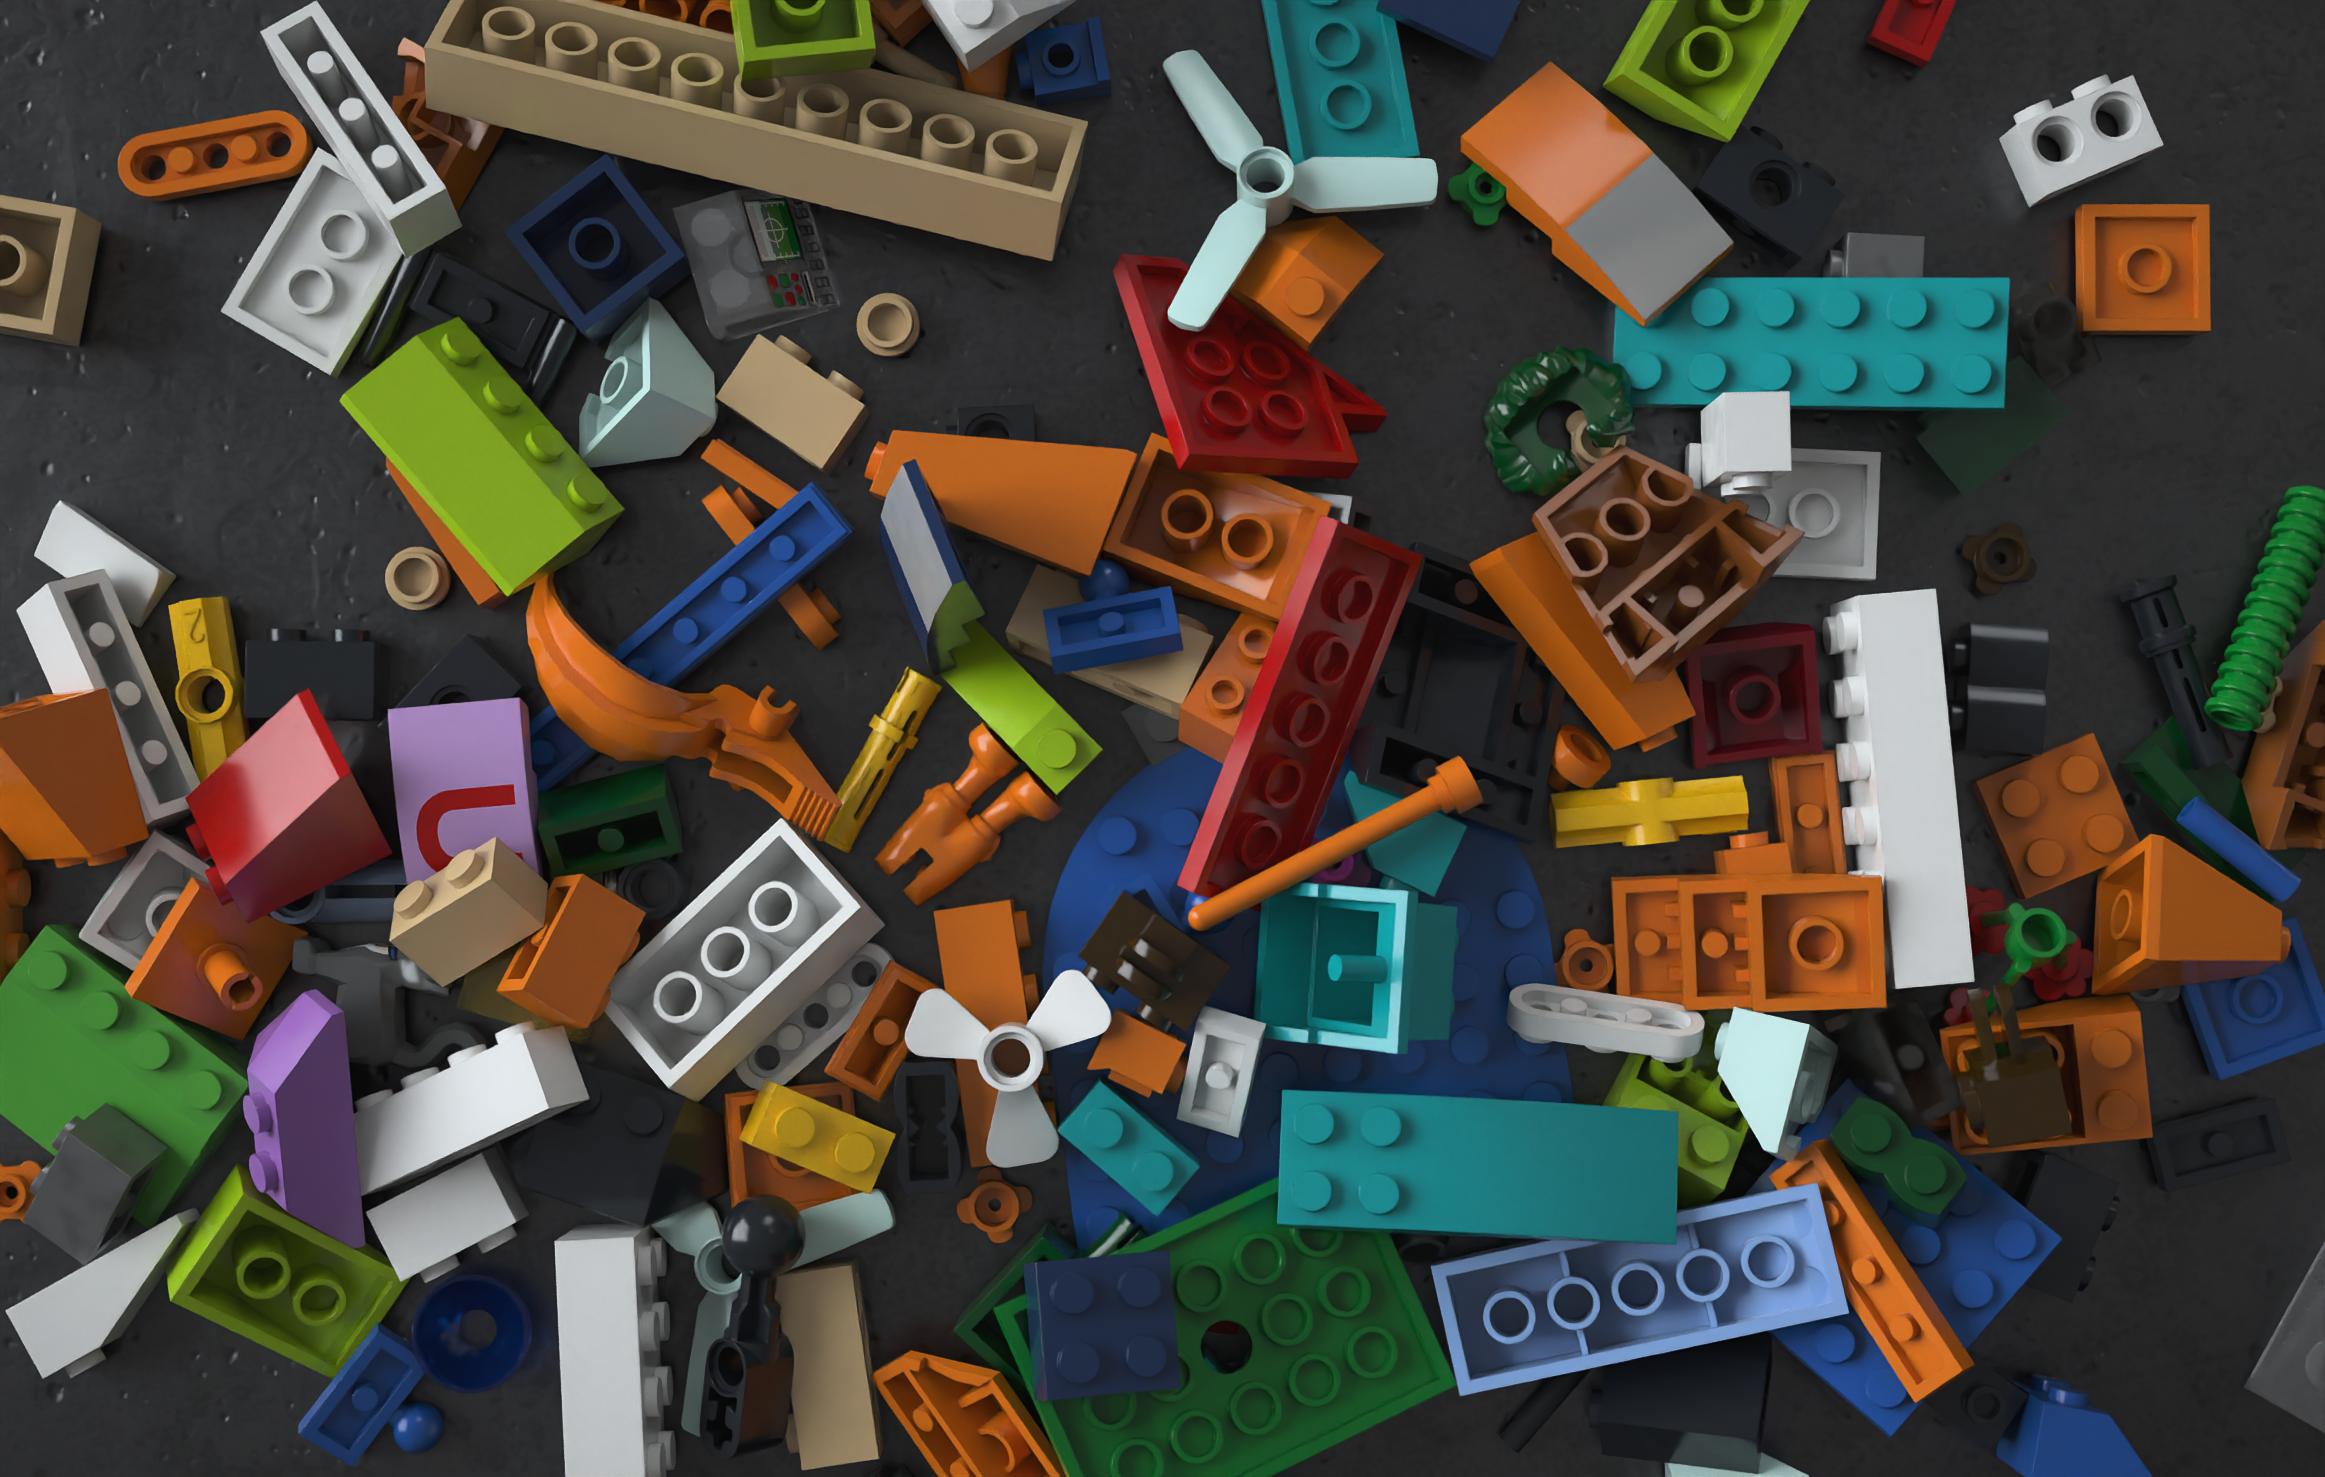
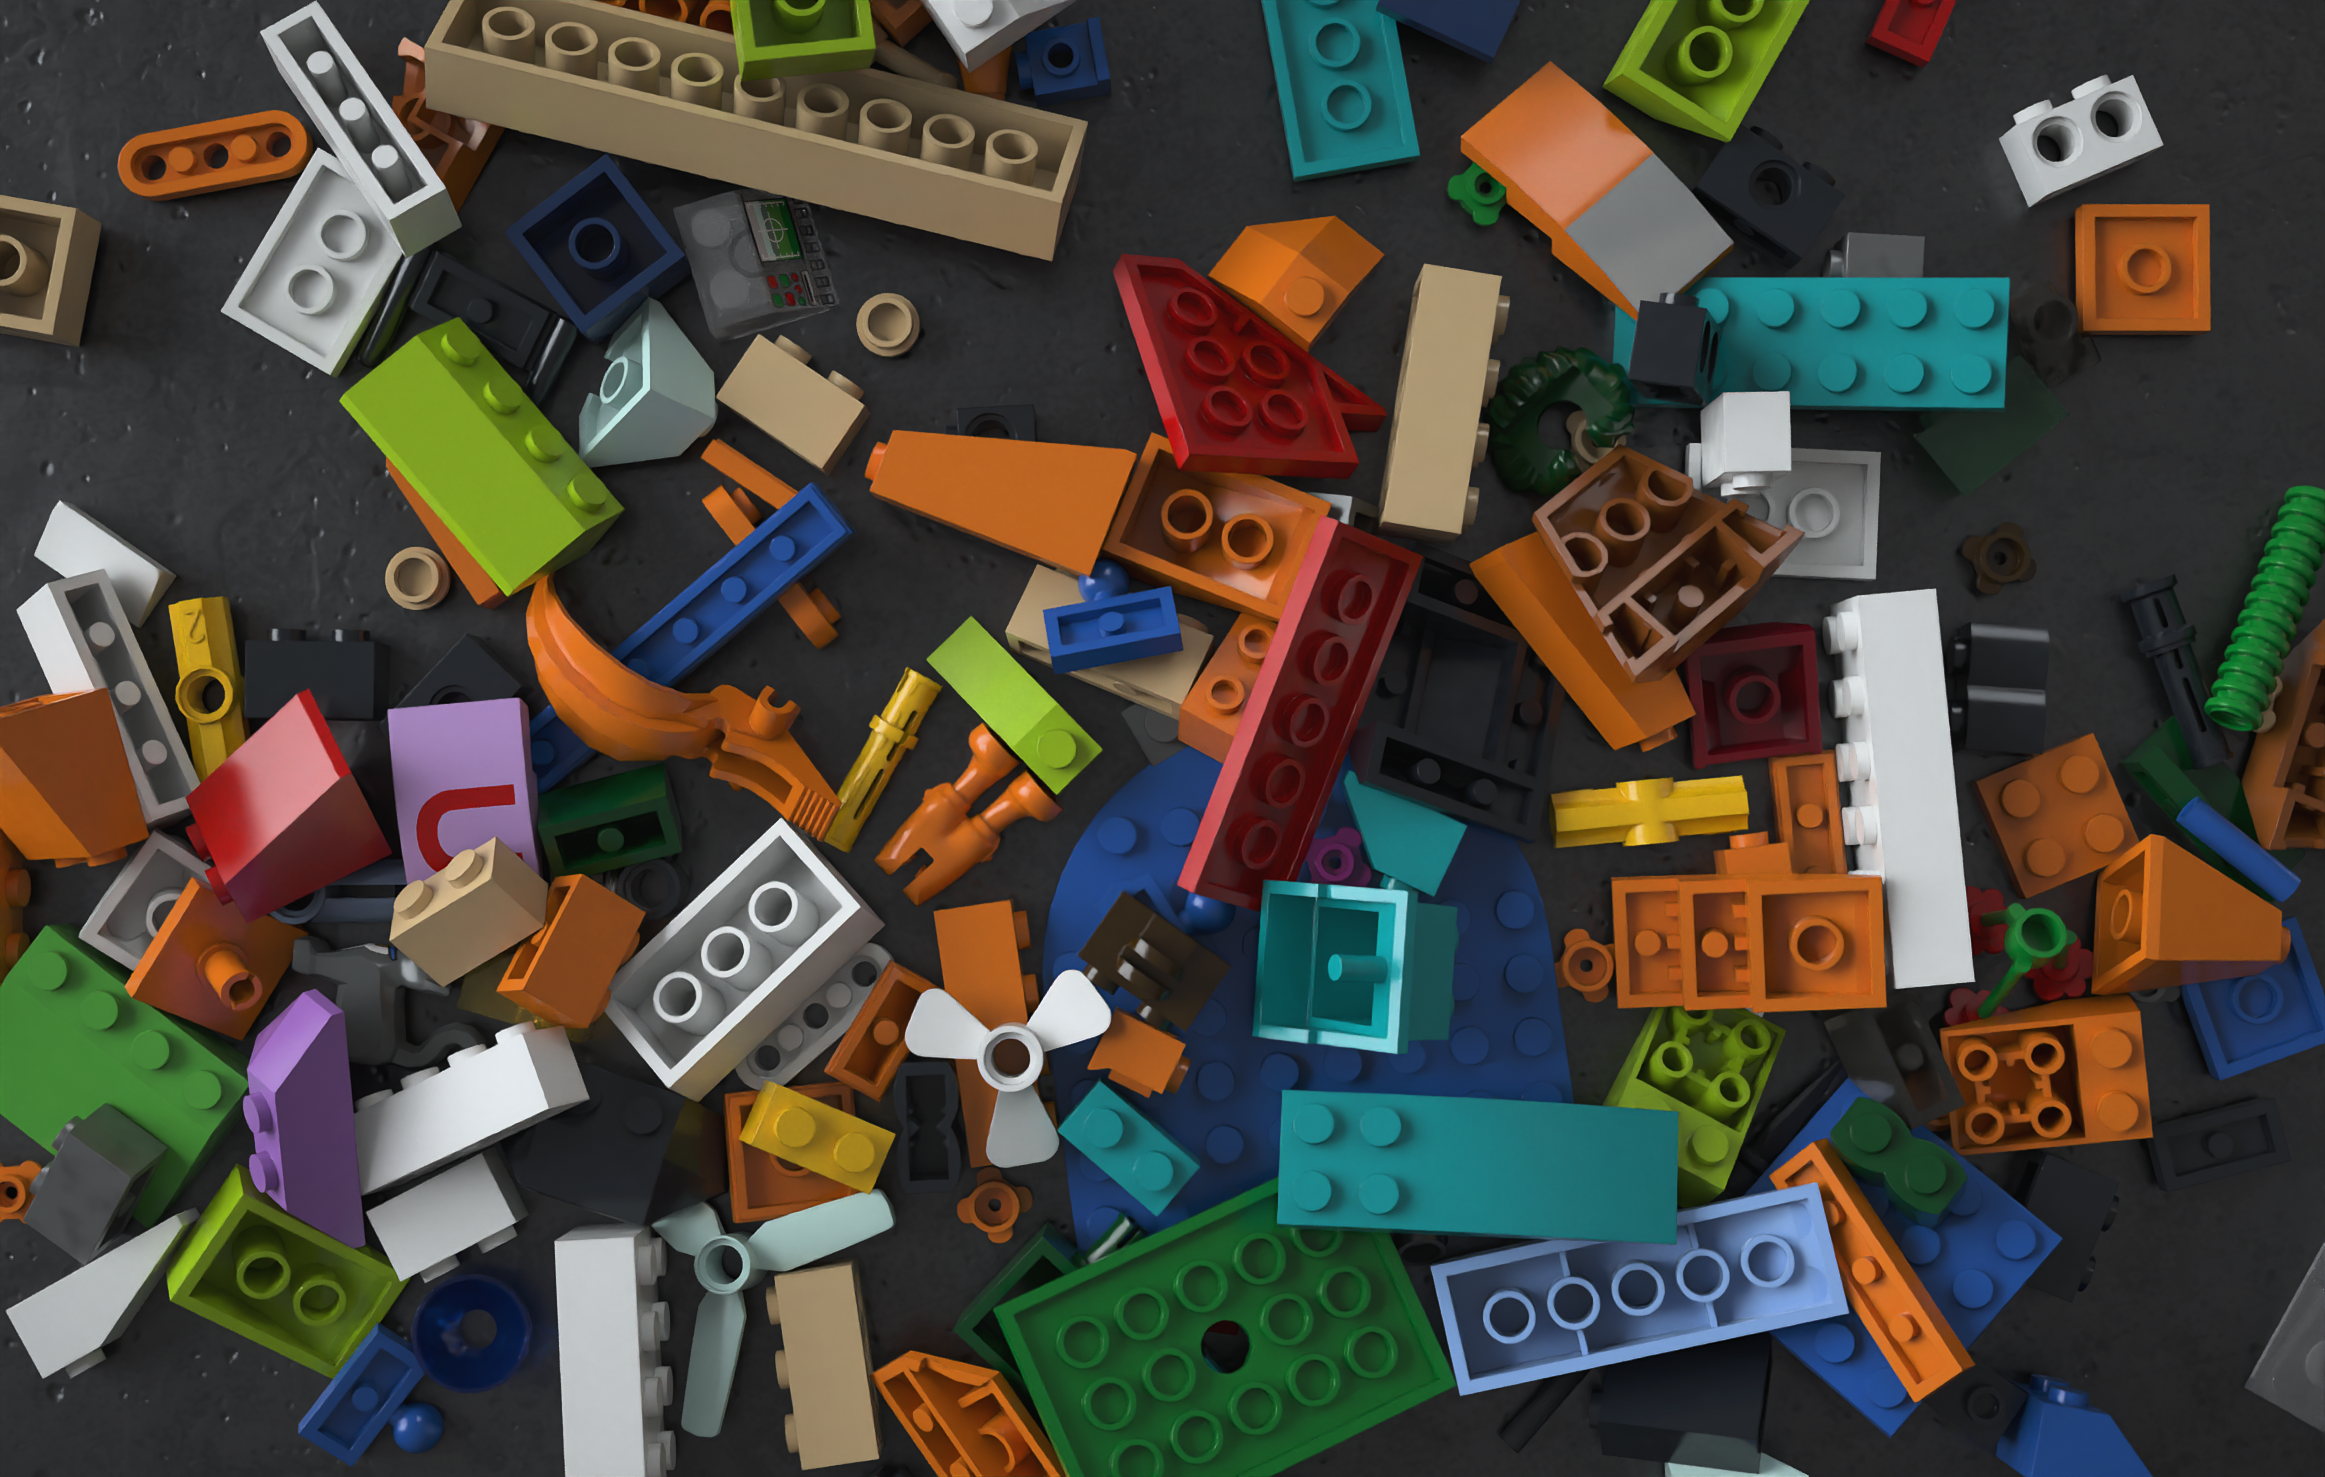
black beam [699,1194,806,1460] -> none
slope [879,459,985,676] -> none
dark blue brick [1023,1250,1181,1401] -> none
light aqua piece [1163,50,1438,332] -> none
white plate [1176,1005,1266,1138] -> none
orange piece [1188,756,1483,931] -> none
white plate [1506,983,1705,1063] -> none
orange tile [1547,724,1611,791] -> none
light aqua slope [1714,1007,1839,1162] -> none
dark brown brick [1955,983,2072,1148] -> none
none -> tan brick [1375,264,1510,546]
none -> black brick [1627,293,1722,406]

